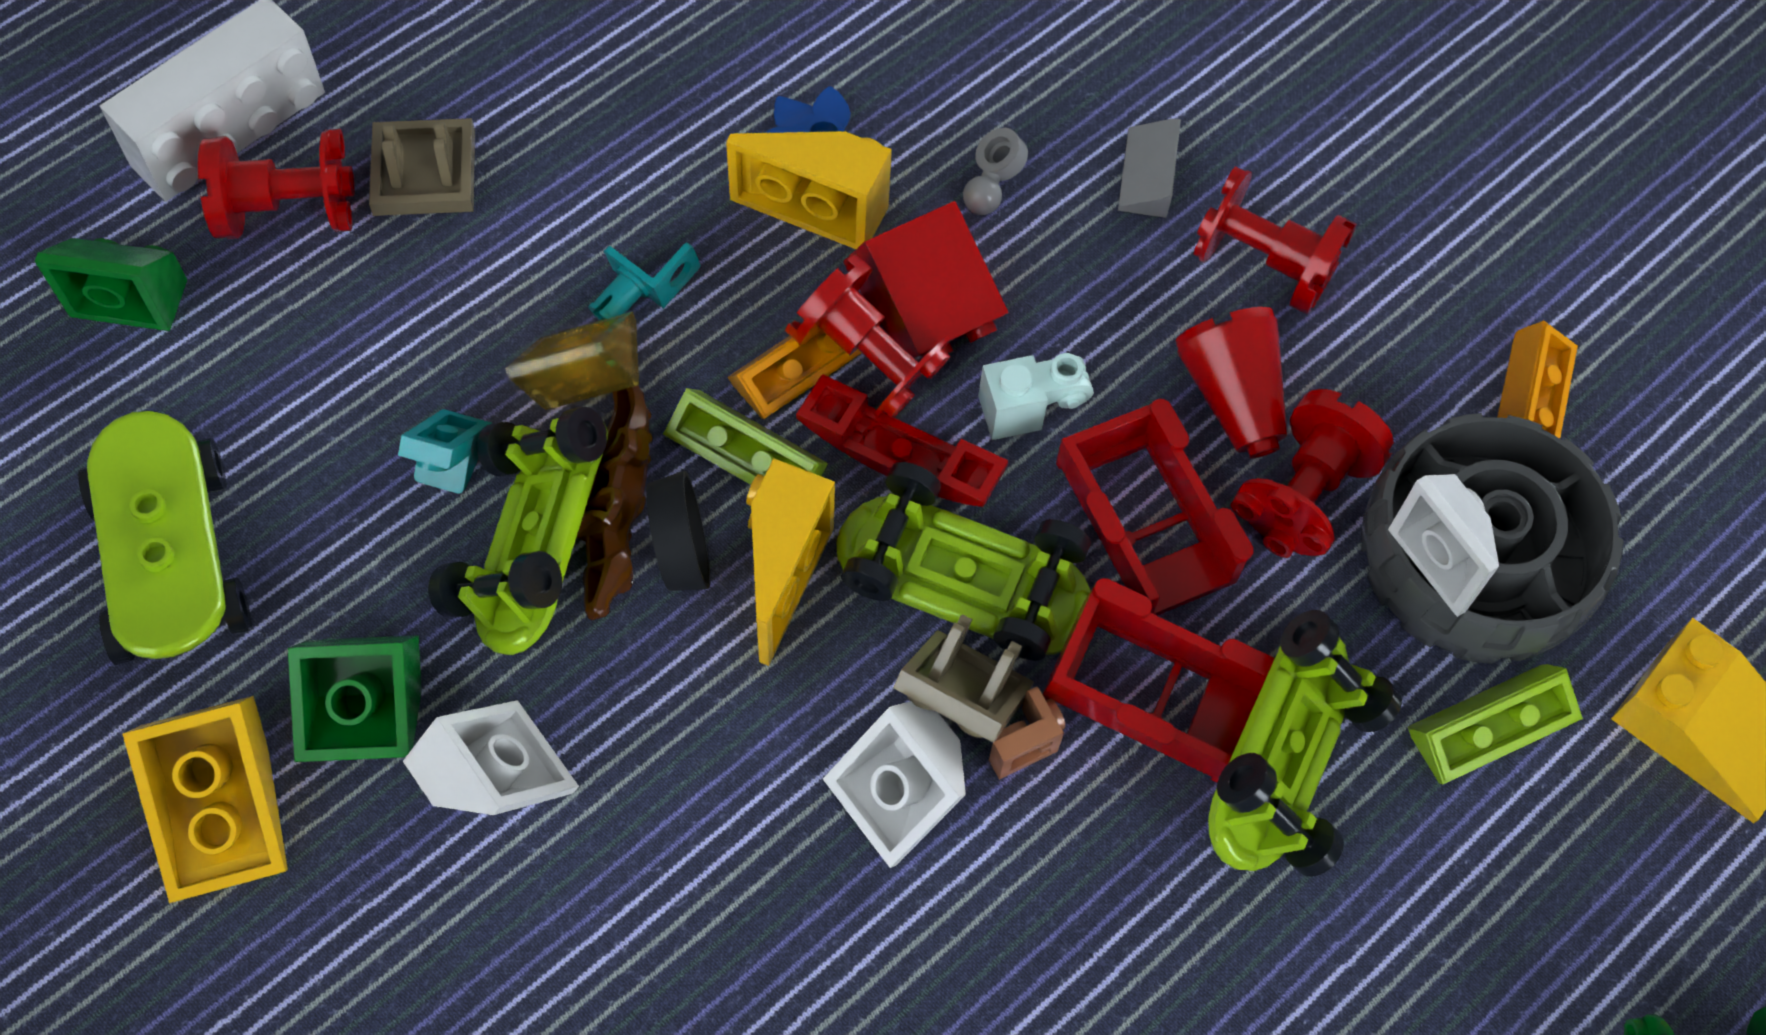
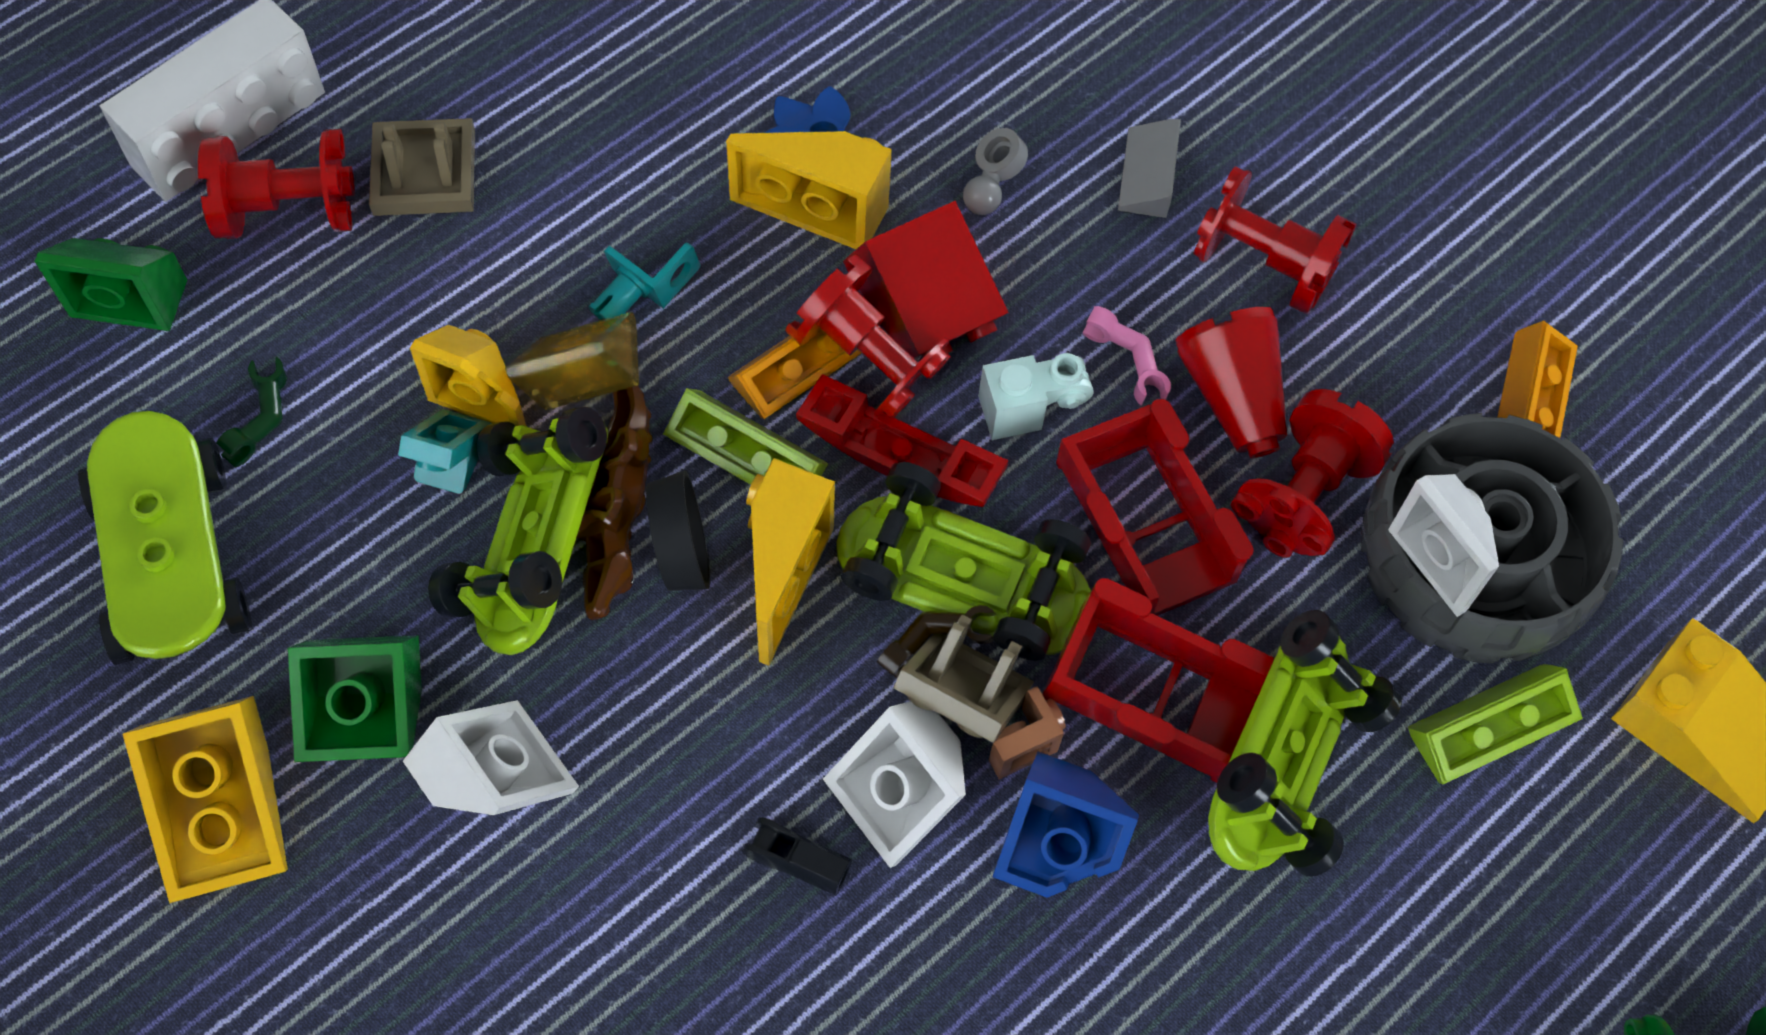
none -> dark green arm [216,357,287,468]
none -> yellow slope [410,325,526,426]
none -> black bar [742,817,852,896]
none -> dark brown arm [877,605,996,678]
none -> blue slope [993,751,1139,898]
none -> bright pink arm [1082,306,1171,406]

